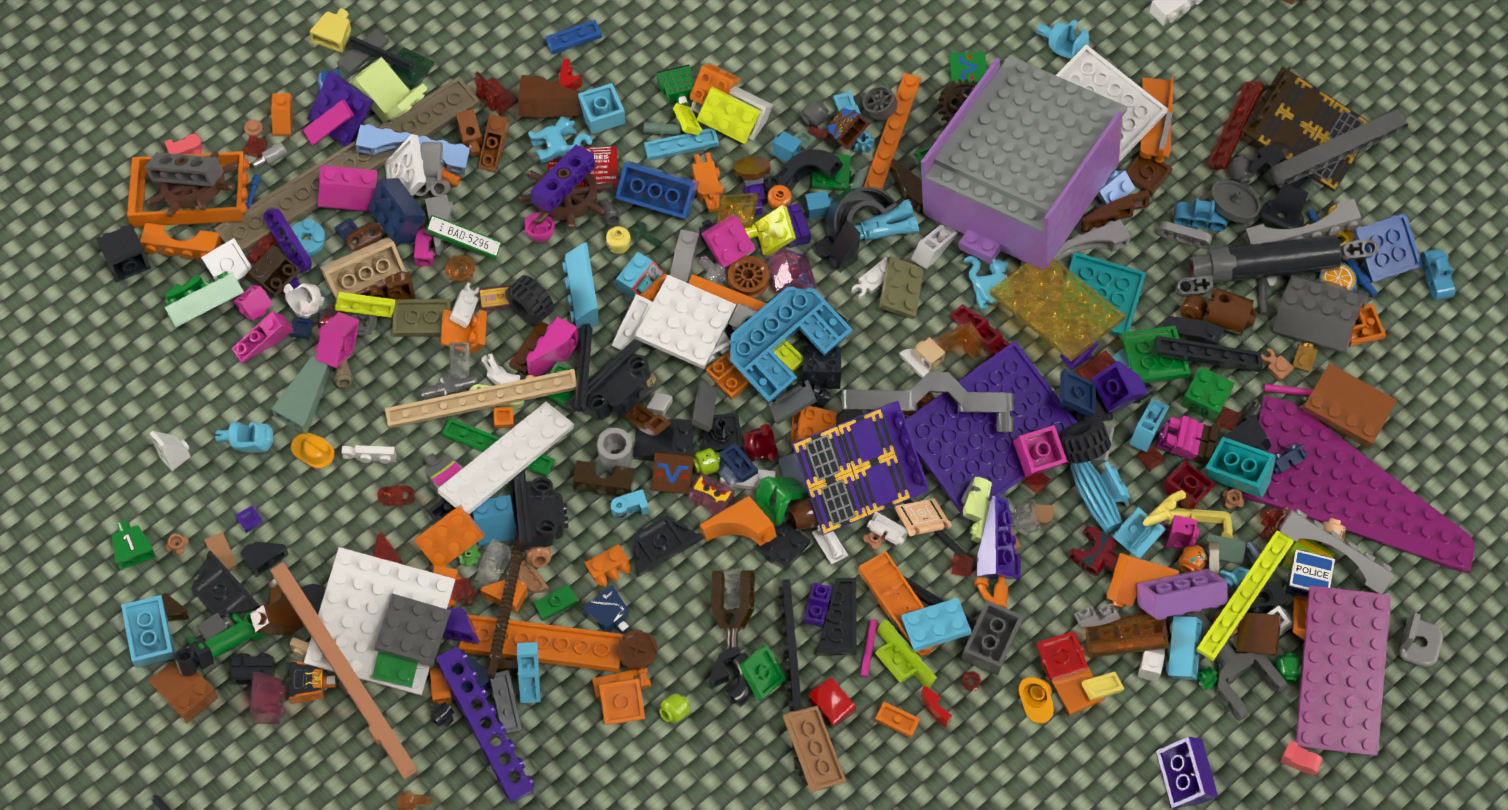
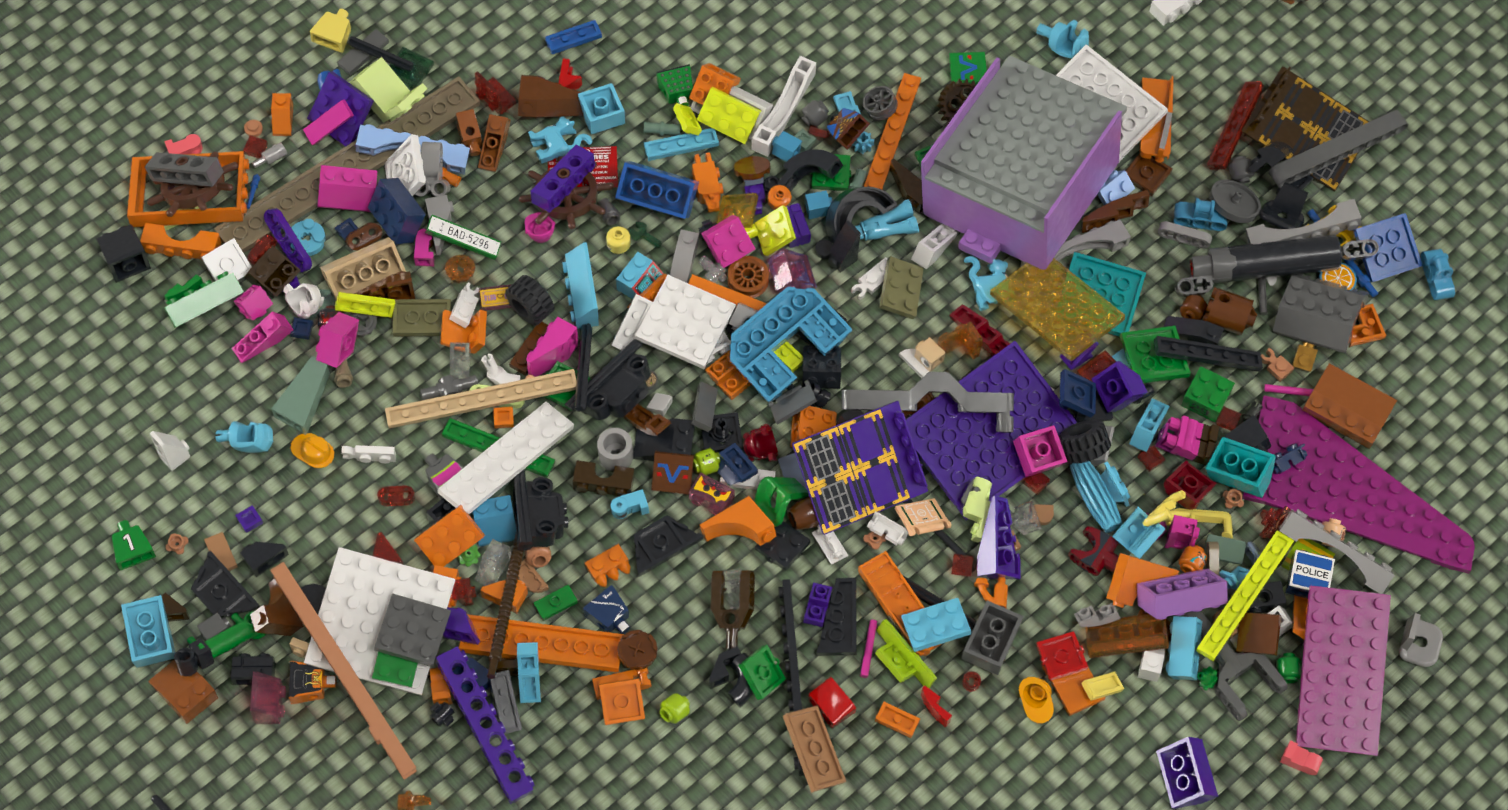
none -> white arch [752,56,816,157]

